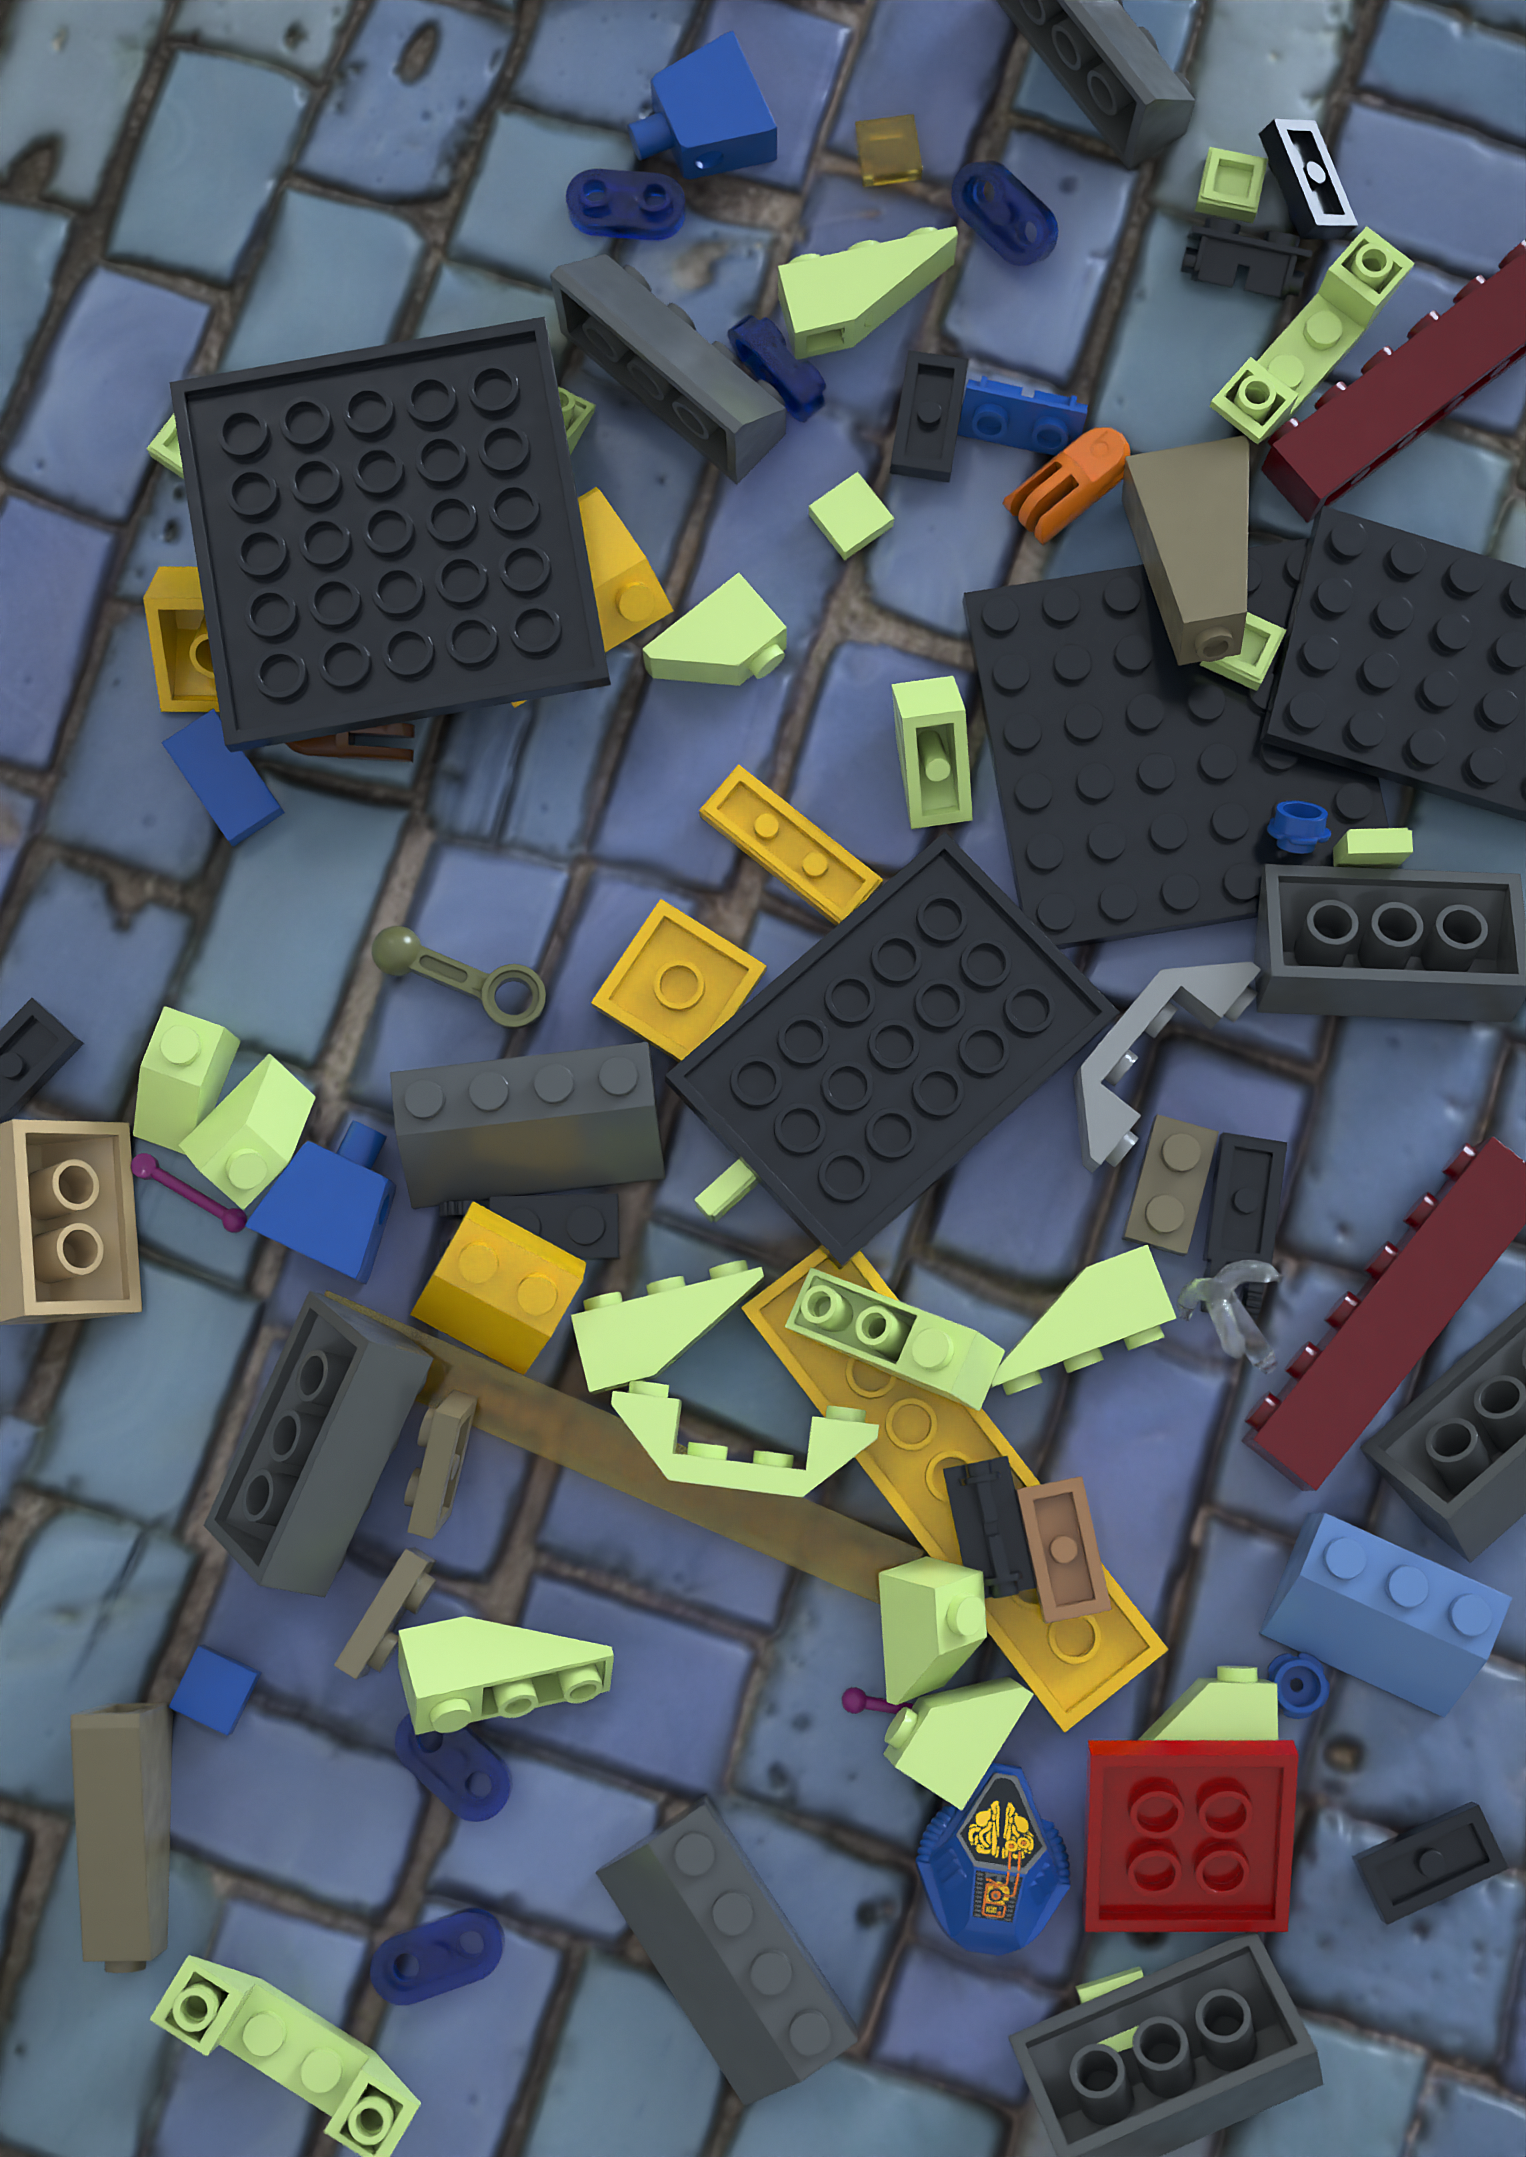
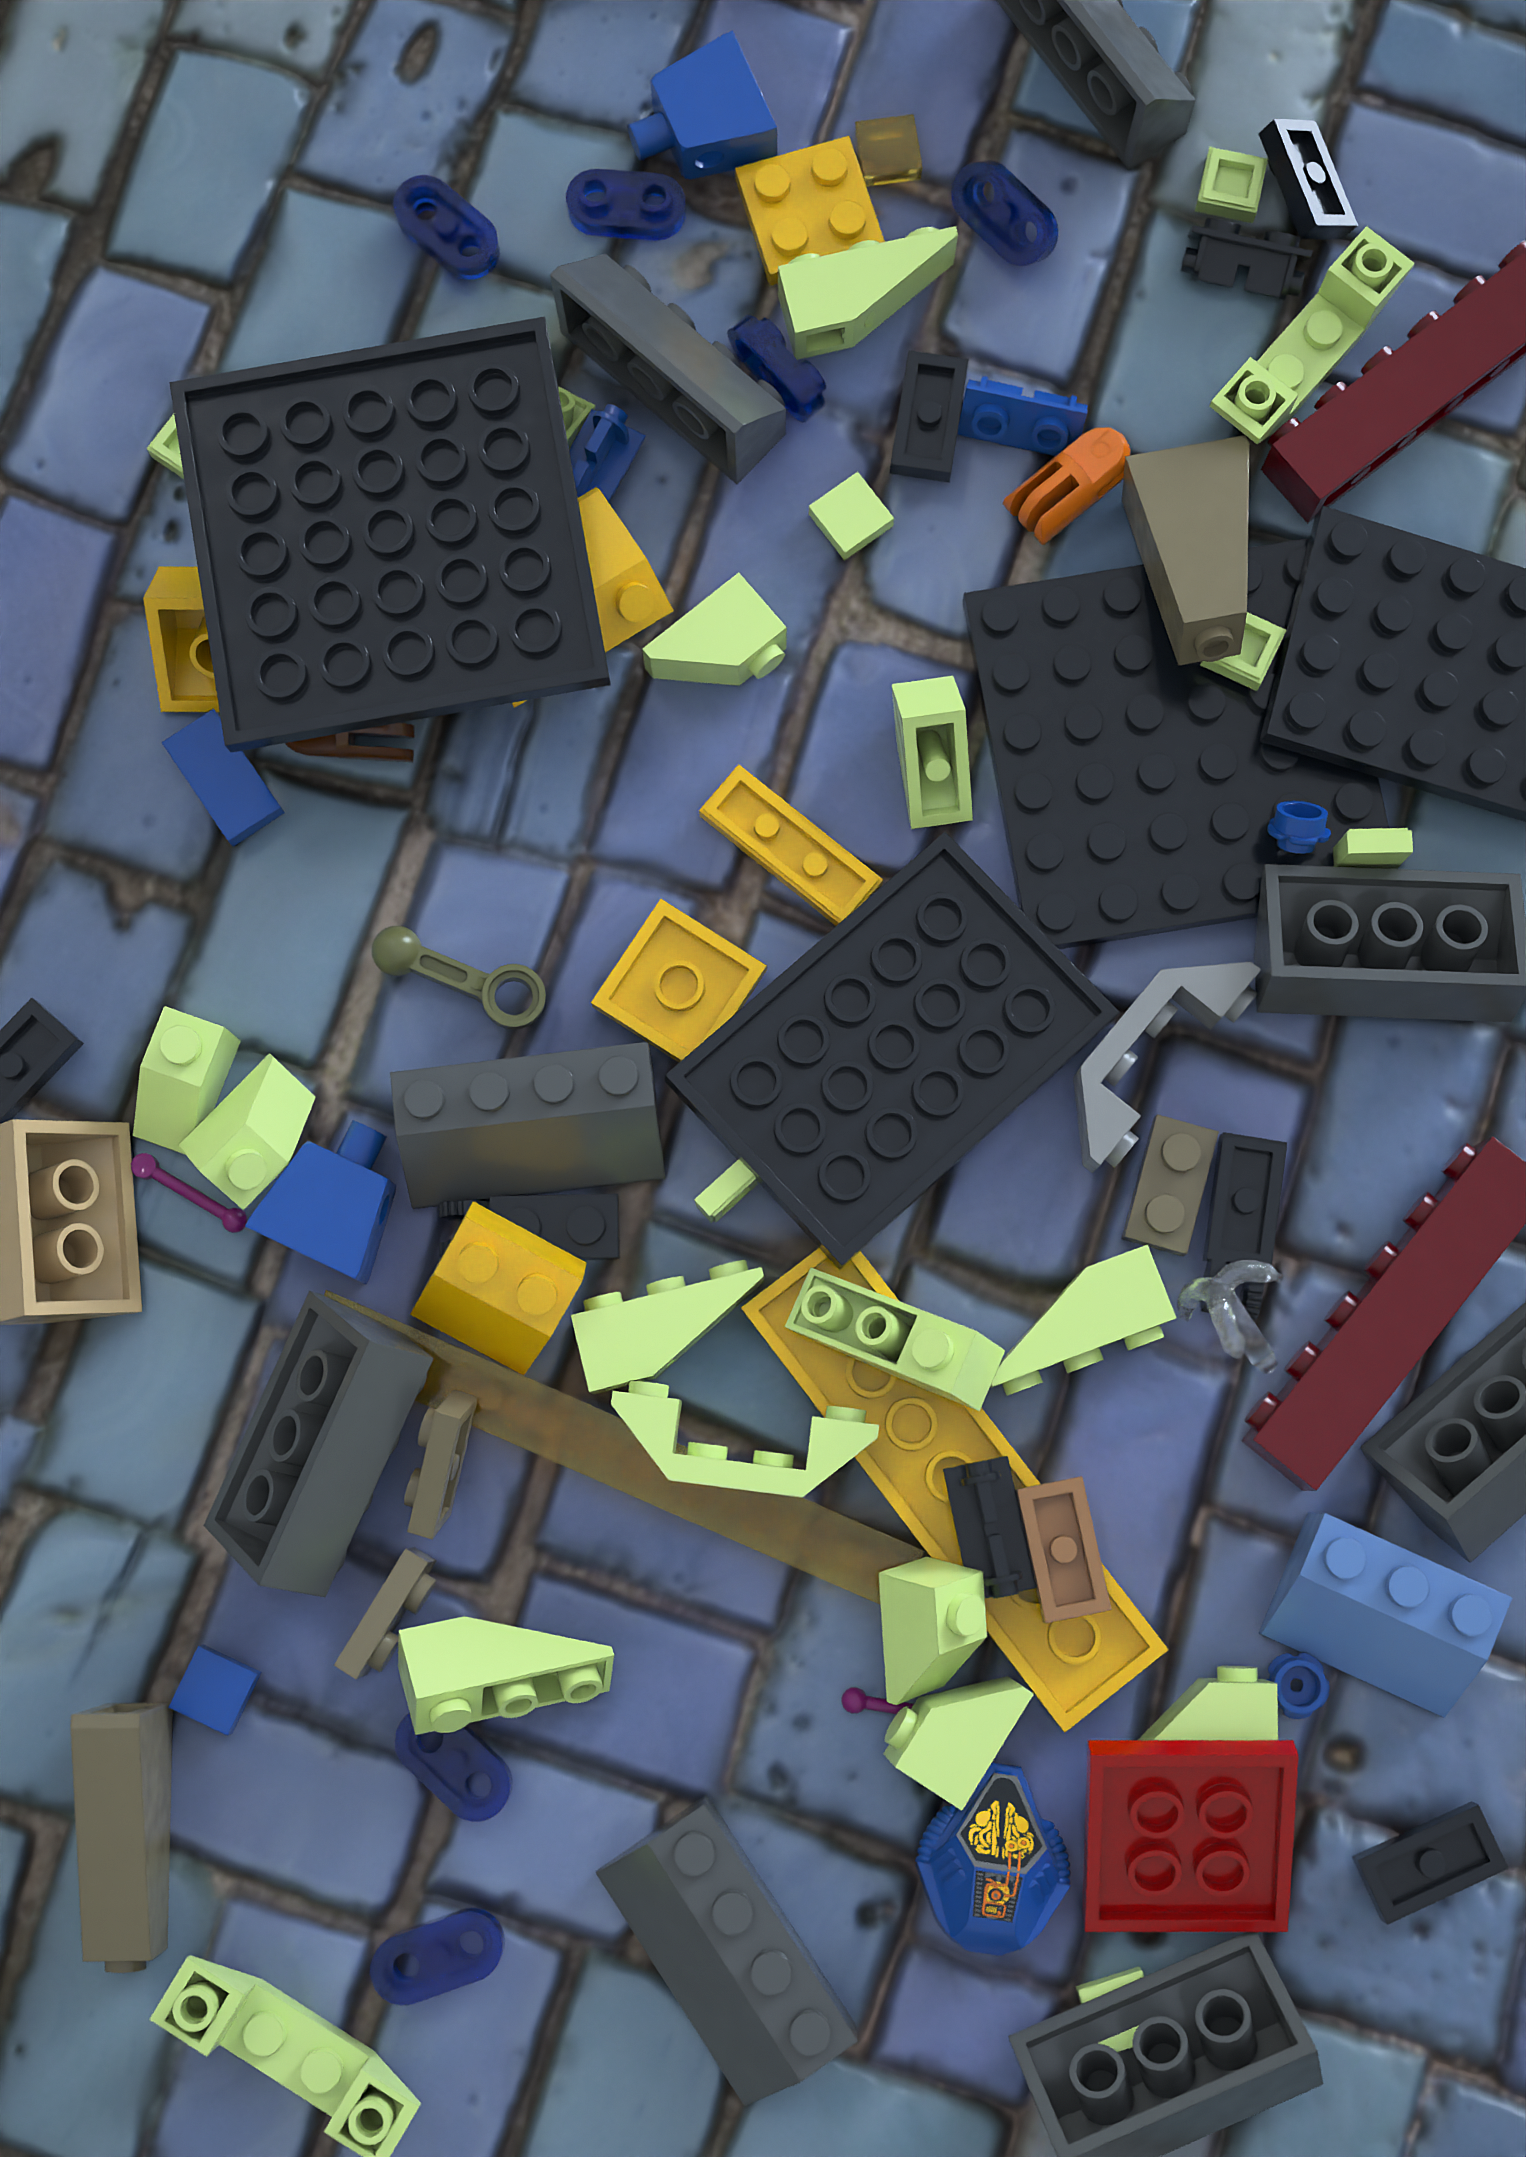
none -> clear blue plate [393,175,500,279]
none -> blue hinge [569,404,646,503]
none -> yellow plate [735,136,885,286]

